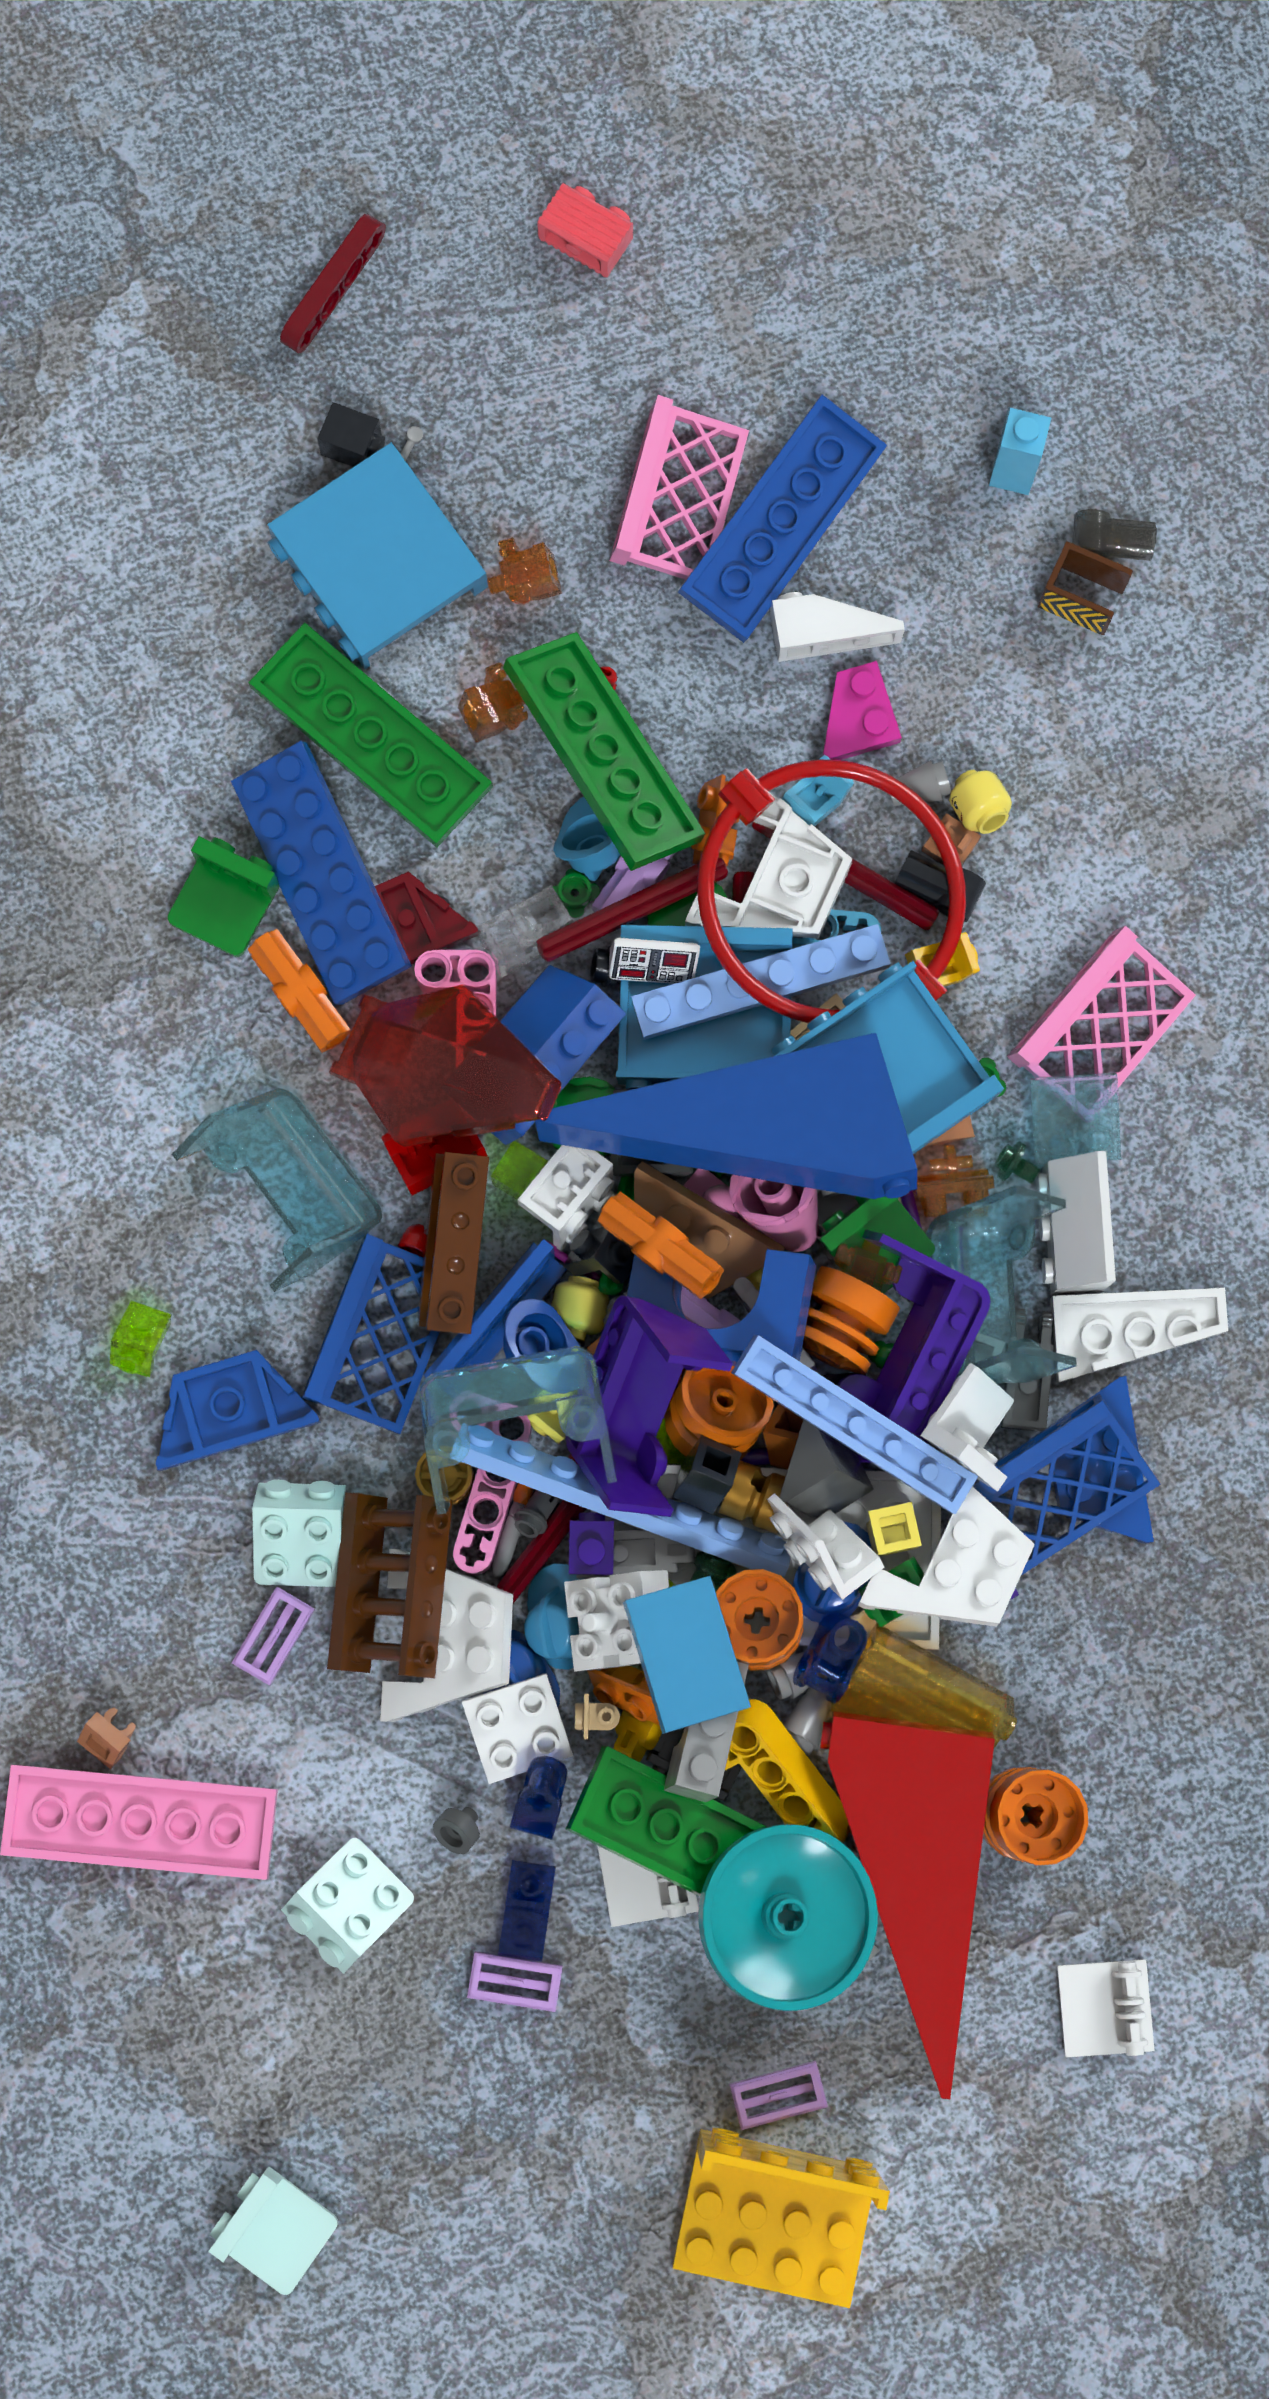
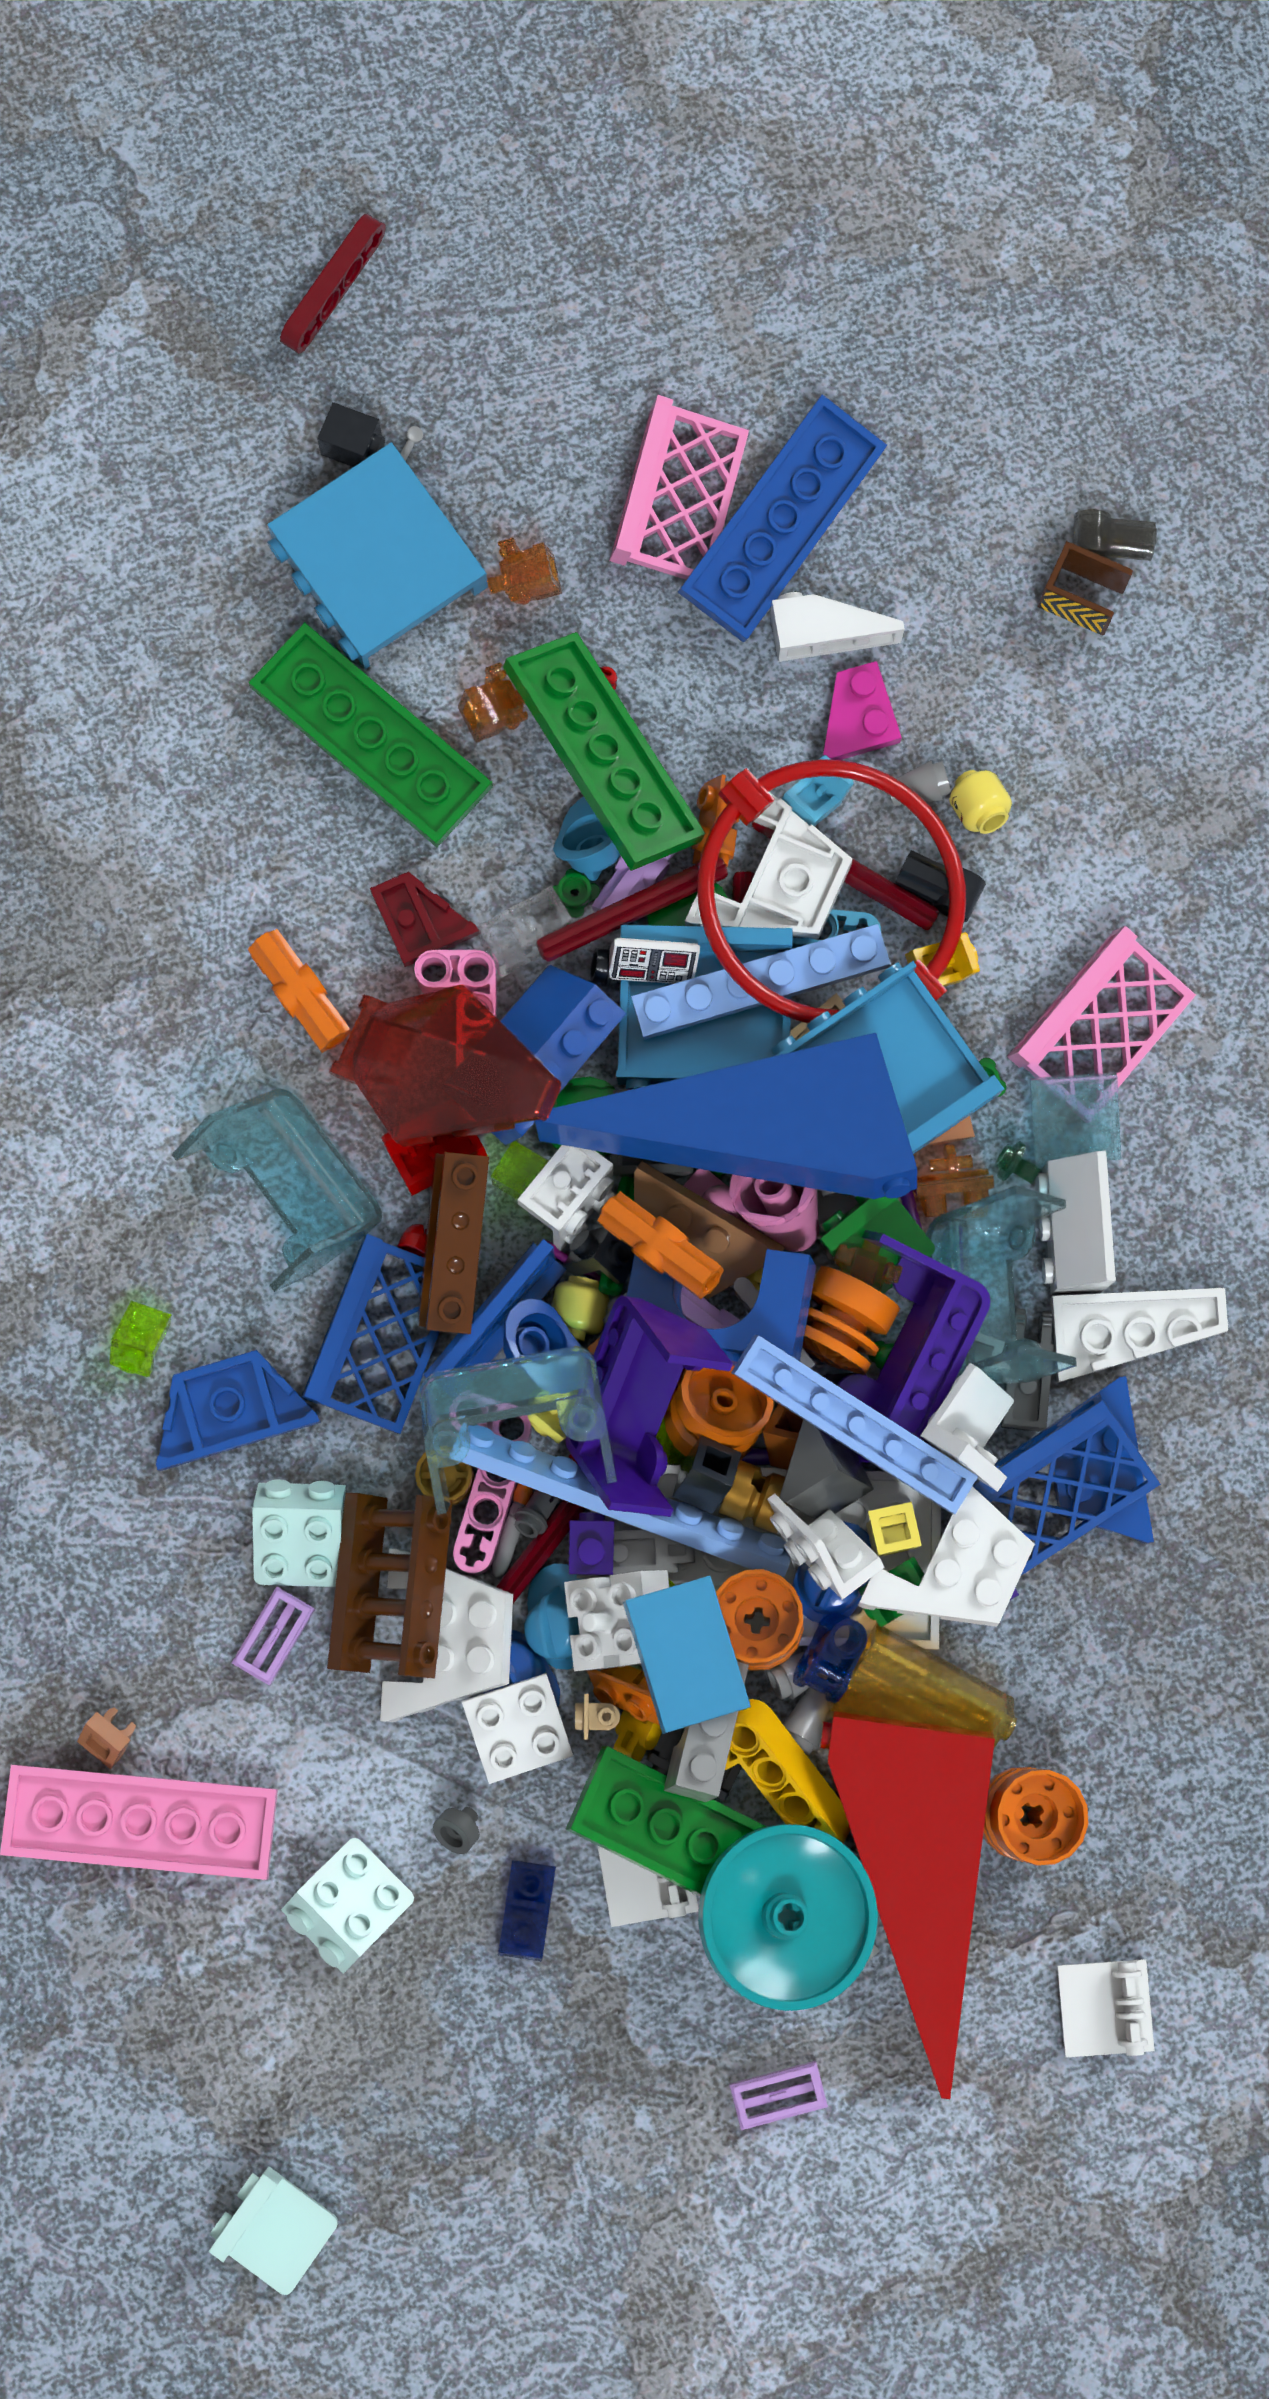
green bracket [168,836,280,957] -> none
blue plate [231,741,412,1006] -> none
lavender tile [467,1951,563,2012] -> none
clear blue piece [510,1756,568,1840] -> none
coral brick [538,183,633,277] -> none
yellow bracket [672,2128,890,2308] -> none
clear green plate [690,1551,737,1592] -> none
nougat tile [922,813,981,865] -> none
medium azure slope [989,407,1051,495] -> none

